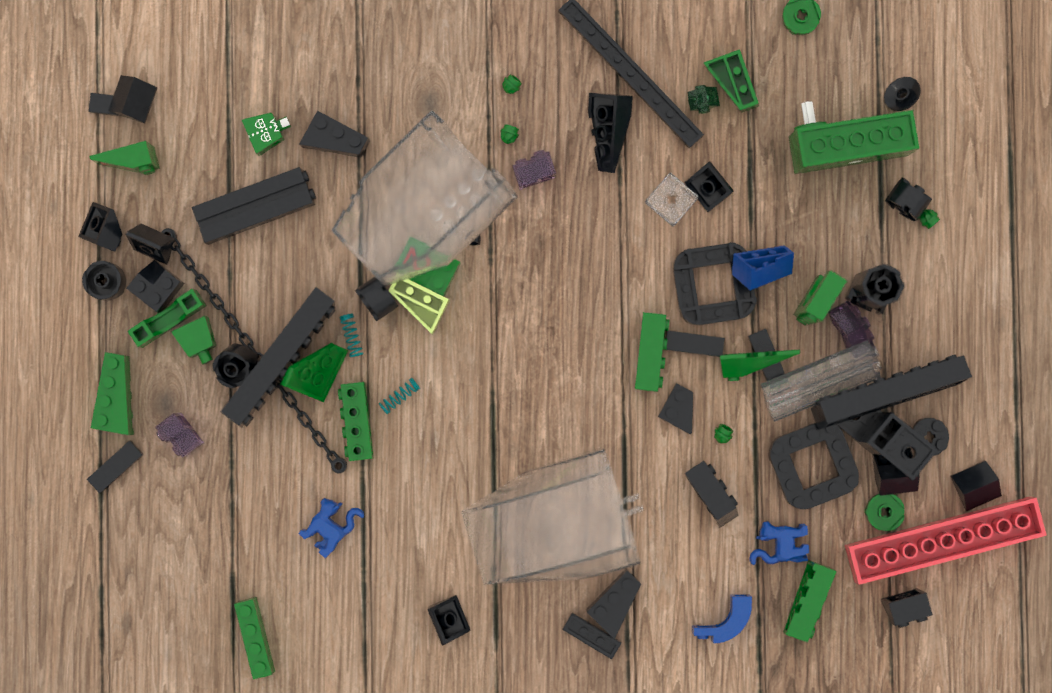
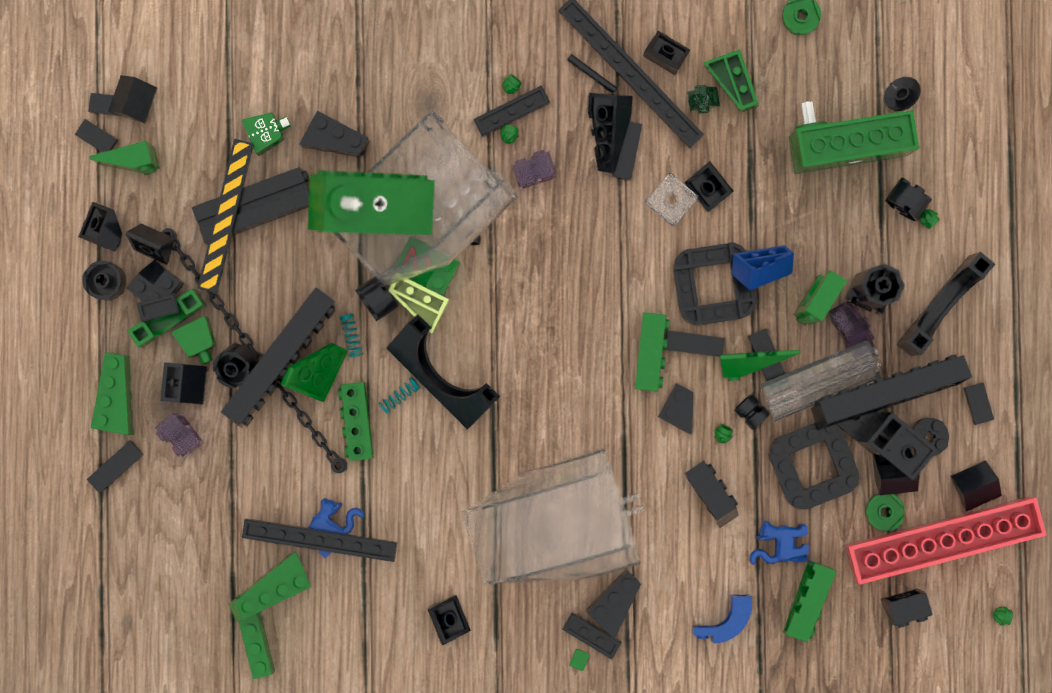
none -> black tile [75,119,118,152]
none -> black tile [136,293,180,322]
none -> black slope [160,362,207,404]
none -> tile [198,139,254,293]
none -> green wedge [229,552,311,622]
none -> black tile [242,518,398,562]
none -> green piece [308,170,435,235]
none -> black arch [386,315,500,430]
none -> black tile [474,85,550,137]
none -> black bar [567,54,617,94]
none -> green sticker [570,649,590,671]
none -> black tile [612,122,642,181]
none -> black slope [643,31,690,75]
none -> black wheel [734,394,770,430]
none -> black arch [897,252,995,356]
none -> black tile [964,383,994,425]
none -> green plate [993,606,1013,626]

